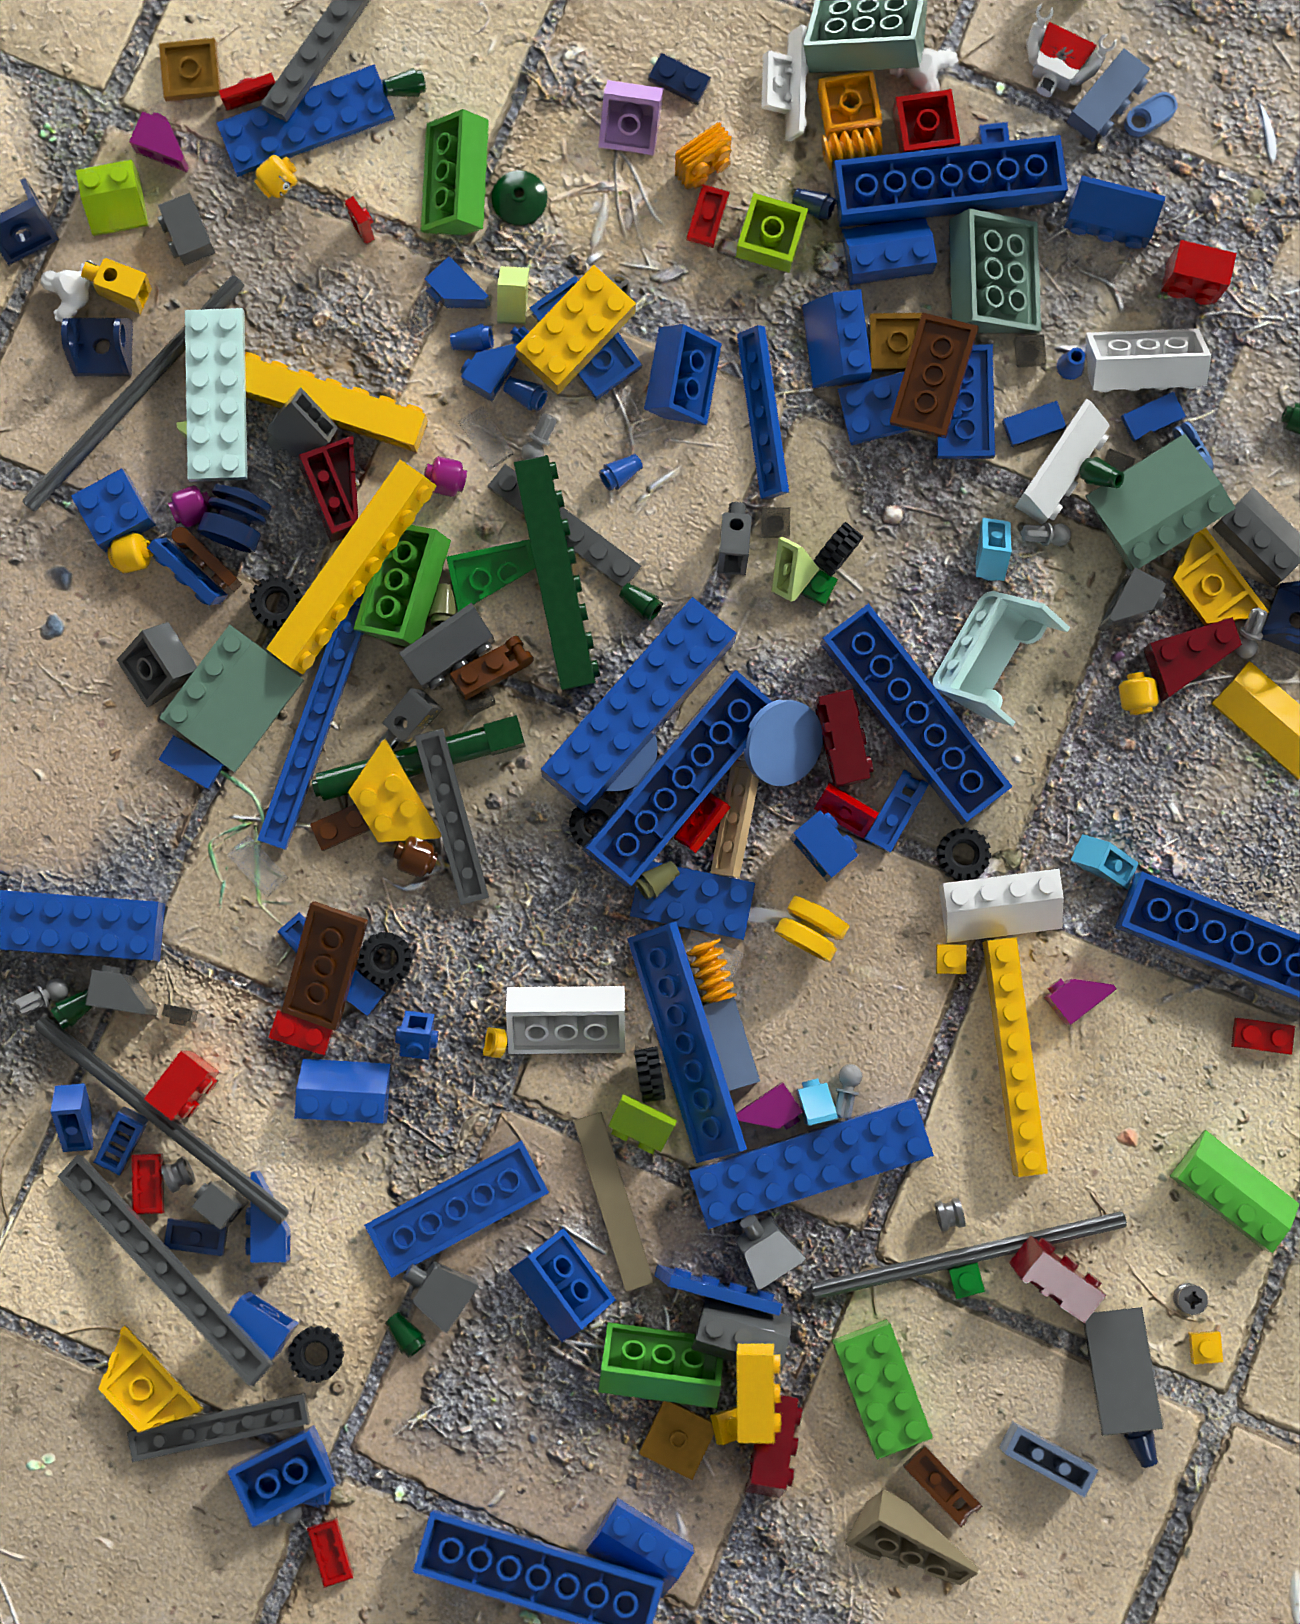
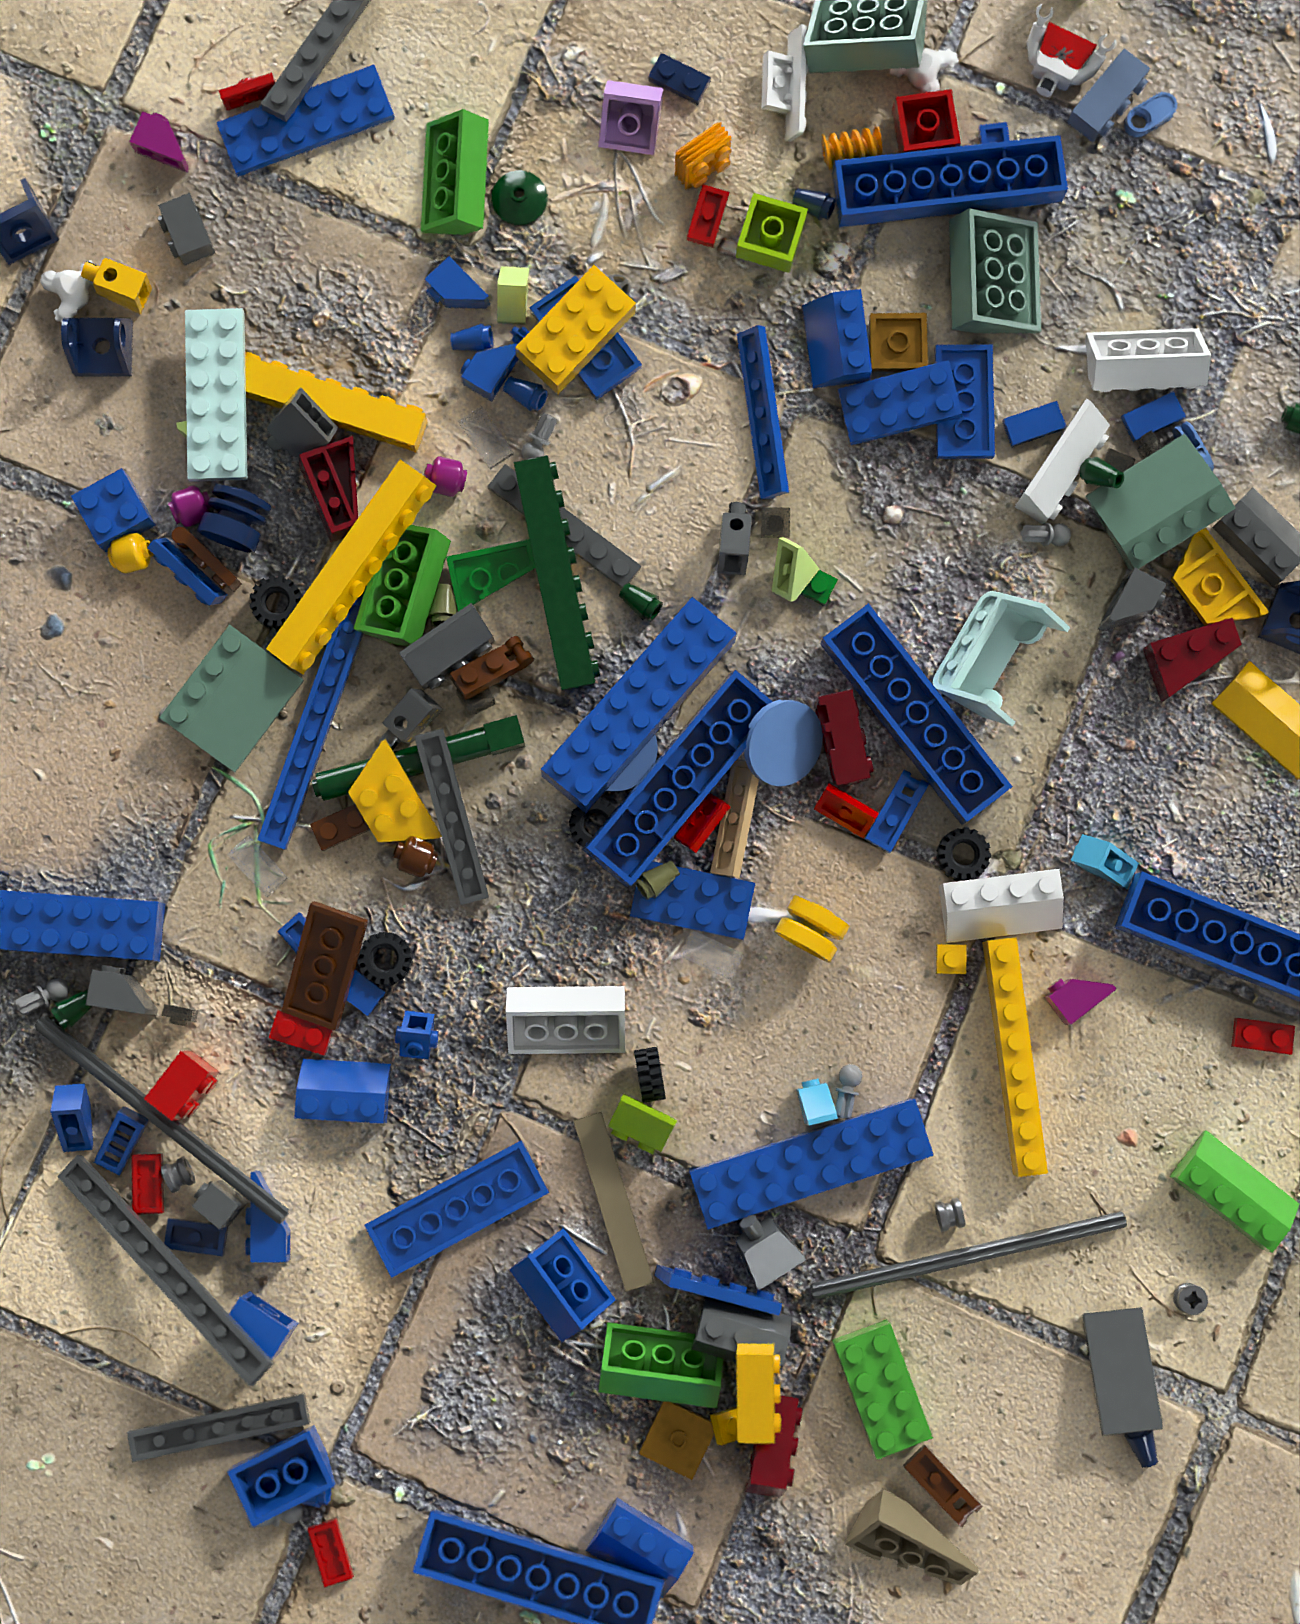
dark grey axle [23,275,244,511] -> none
lime slope [76,159,149,236] -> none
yellow wing [98,1325,204,1433] -> none
dark grey slope [117,622,197,707] -> none
blue tile [158,735,224,790] -> none
pearl gold plate [159,37,221,102] -> none
yellow head [254,155,297,199] -> none
black tyre [288,1325,345,1383] -> none
red plate [344,196,375,244] -> none
dark green cone [382,68,426,97] -> none
dark green cone [385,1312,427,1358] -> none
dark grey torso [403,1261,479,1334] -> none
yellow tile [483,1027,507,1058] -> none
blue cone [599,454,643,491] -> none
blue plate [627,922,747,1163] -> none
blue slope [644,324,722,425] -> none
light orange piece [686,938,737,1003] -> none
sand blue brick [703,997,760,1091] -> none
magenta slope [736,1082,803,1130] -> none
blue brick [790,810,858,882] -> none
black tyre [813,522,864,577] -> none
light orange brick [817,71,883,139] -> none
blue slope [841,218,937,285] -> none
reddish brown plate [890,312,978,438] -> none
green plate [948,1262,985,1299] -> none
medium azure slope [976,517,1012,581] -> none
sand blue brick [999,1421,1099,1498] -> none
wedge [1009,1235,1106,1323] -> none
clear smoke plate [1014,334,1047,368] -> none
blue cone [1056,348,1085,380] -> none
blue slope [1063,175,1166,249] -> none
yellow head [1118,672,1159,715] -> none
red brick [1160,240,1237,305] -> none
yellow plate [1188,1331,1223,1364] -> none
light grey axle [1235,608,1267,659] -> none

